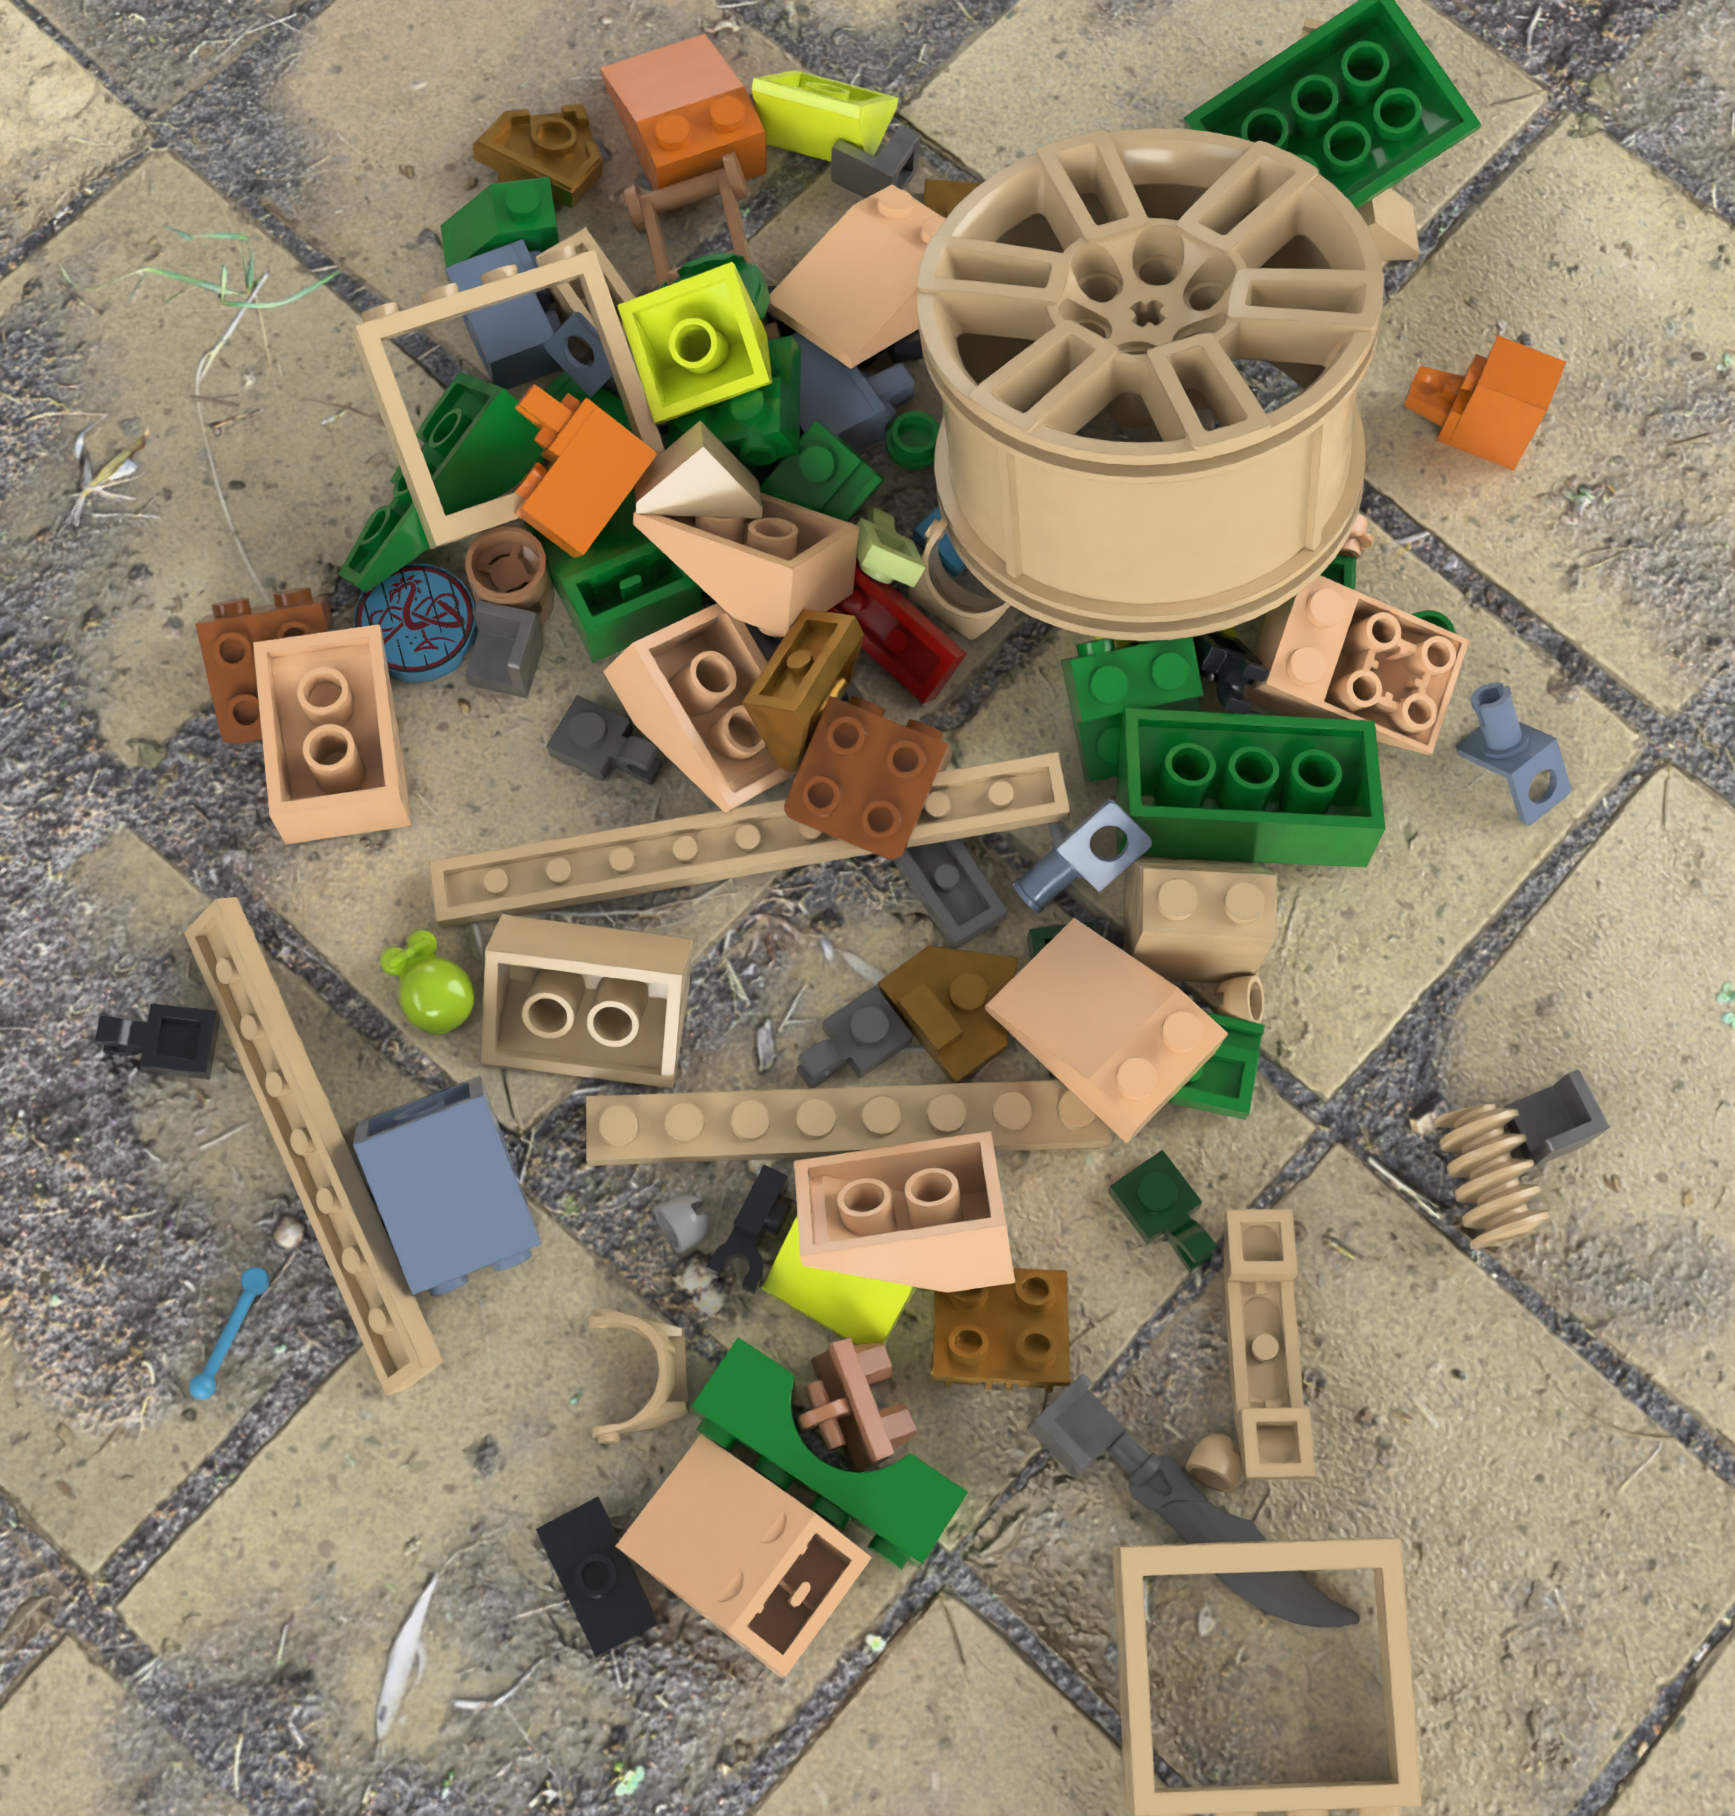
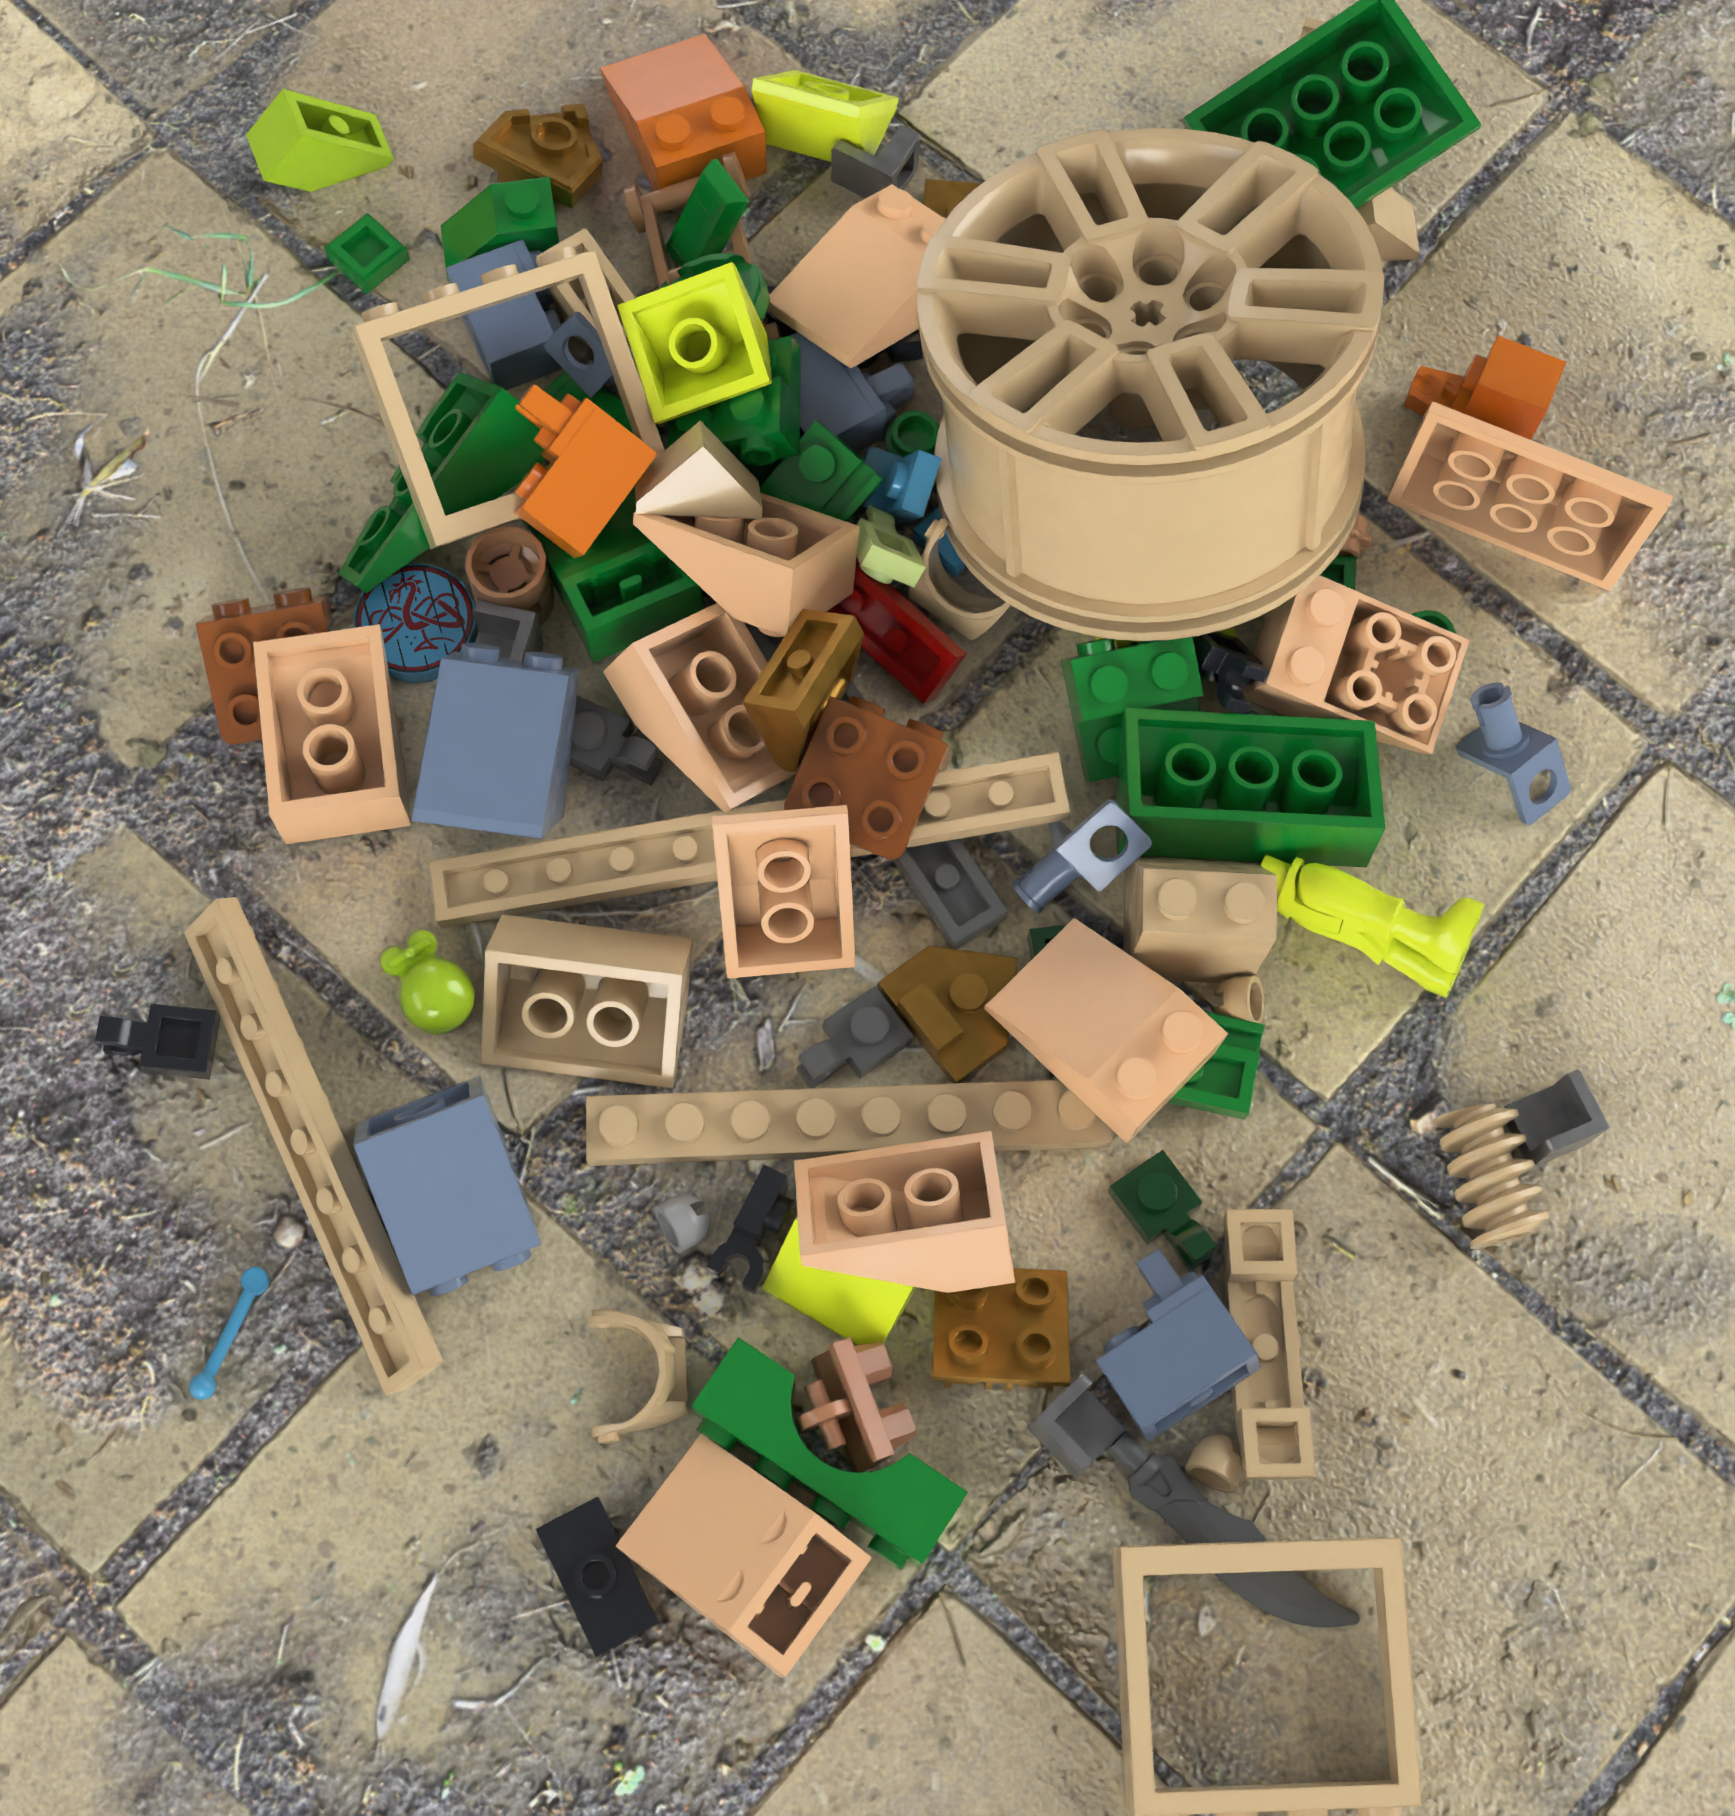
none -> lime slope [246,89,394,192]
none -> green tile [324,213,410,295]
none -> sand blue slope [412,643,580,839]
none -> green tile [665,158,749,267]
none -> light nougat slope [712,805,856,979]
none -> dark azure bracket [862,447,942,524]
none -> sand blue hinge [1096,1248,1261,1443]
none -> neon yellow piece [1260,854,1485,999]
none -> light nougat slope [1386,401,1673,591]

